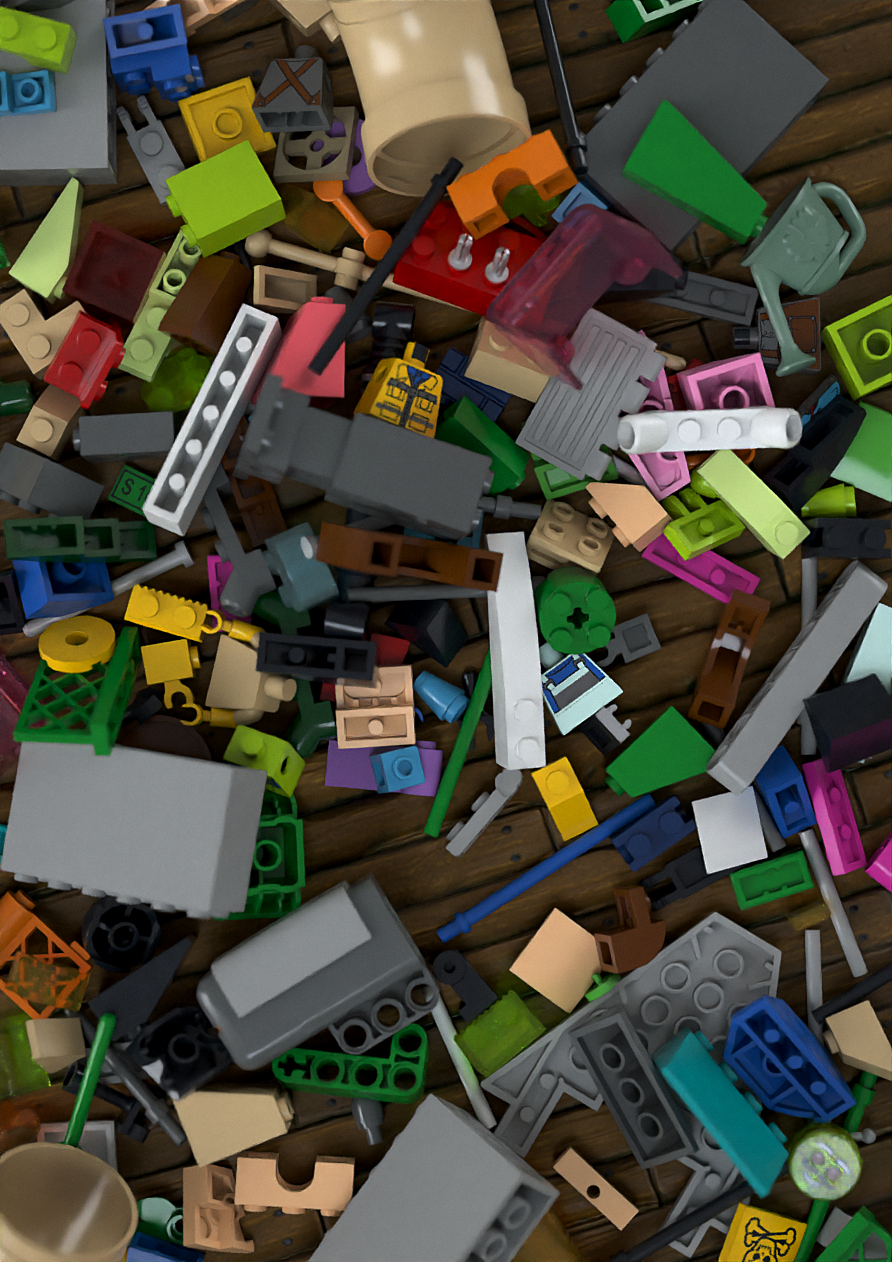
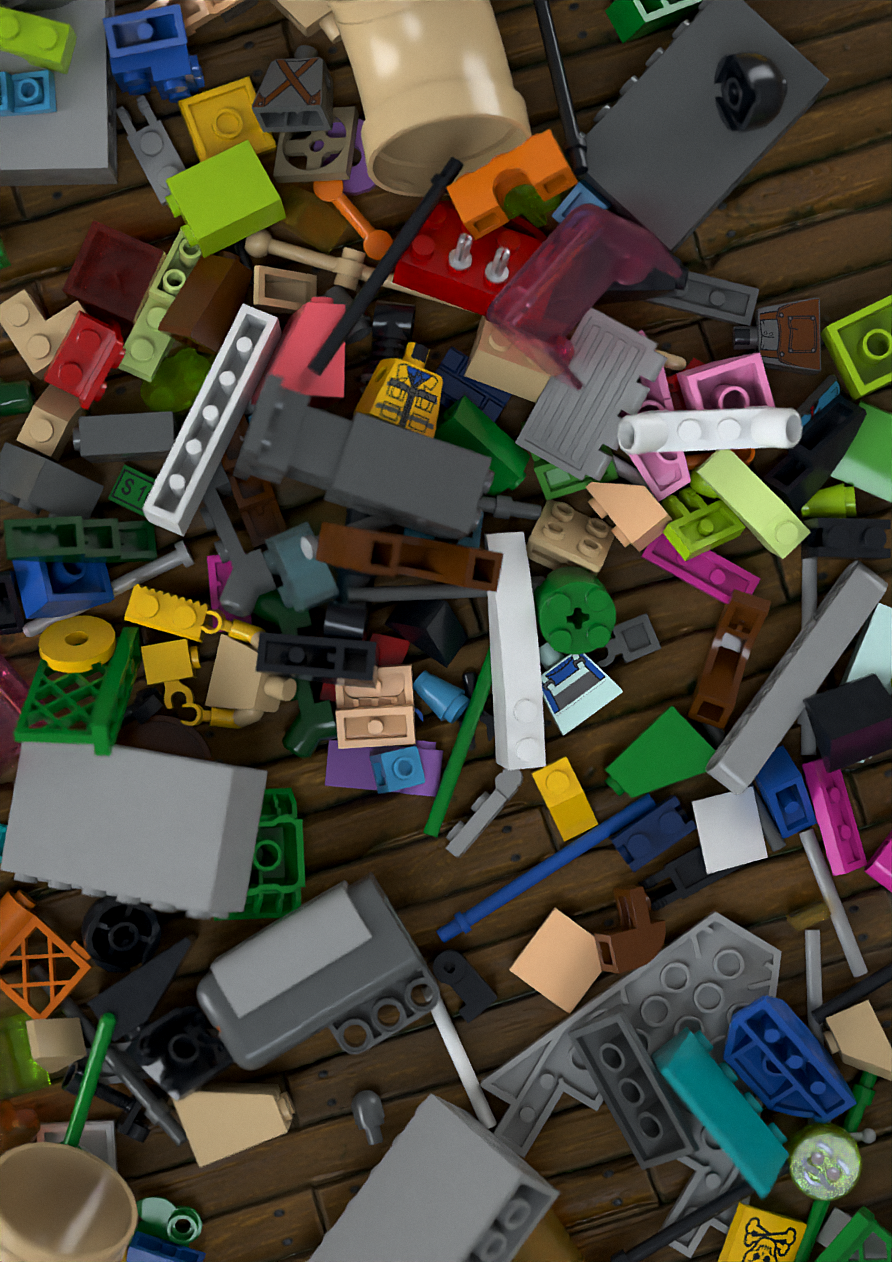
clear yellow slope [5,951,91,1012] -> none
yellowish green slope [9,177,84,304] -> none
light nougat slope [183,1164,254,1253] -> none
lime torso [223,725,306,798] -> none
light nougat arch [235,1151,355,1217] -> none
green beam [272,1023,430,1104] -> none
clear neon green brick [454,990,546,1078] -> none
light nougat piece [552,1146,639,1230] -> none
black tile [578,704,632,756] -> none
bright green piece [584,972,621,1002] -> none
green slope [622,99,768,245] -> none
green plate [728,850,814,910] -> none
sand green piece [739,176,866,377] -> none
none -> black cylinder [714,52,787,133]

